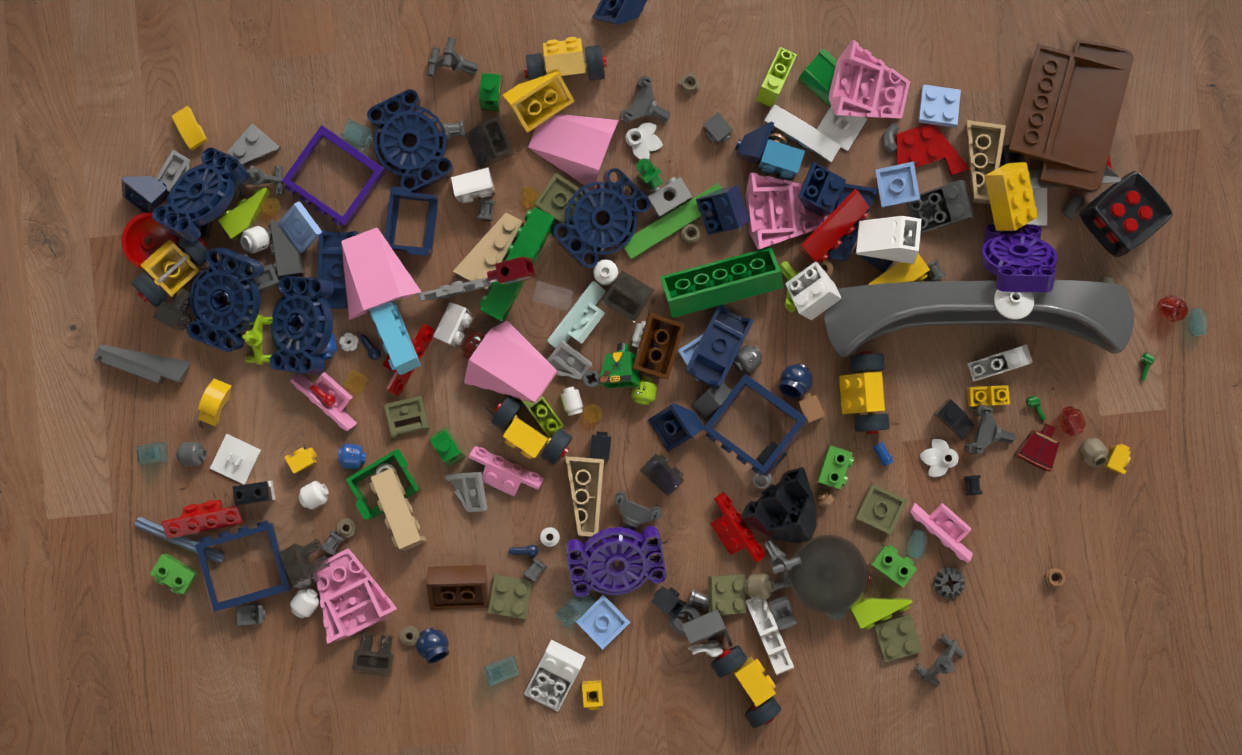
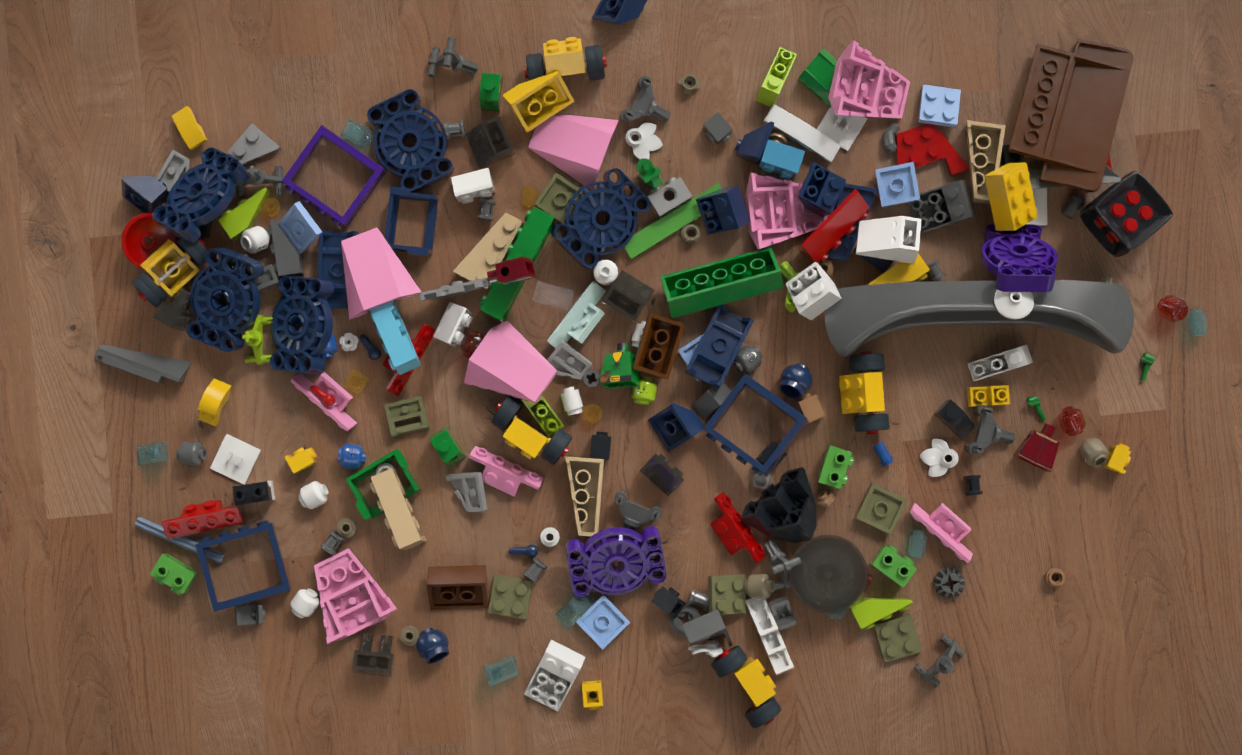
clear smoke brick [279,539,330,590] -> none

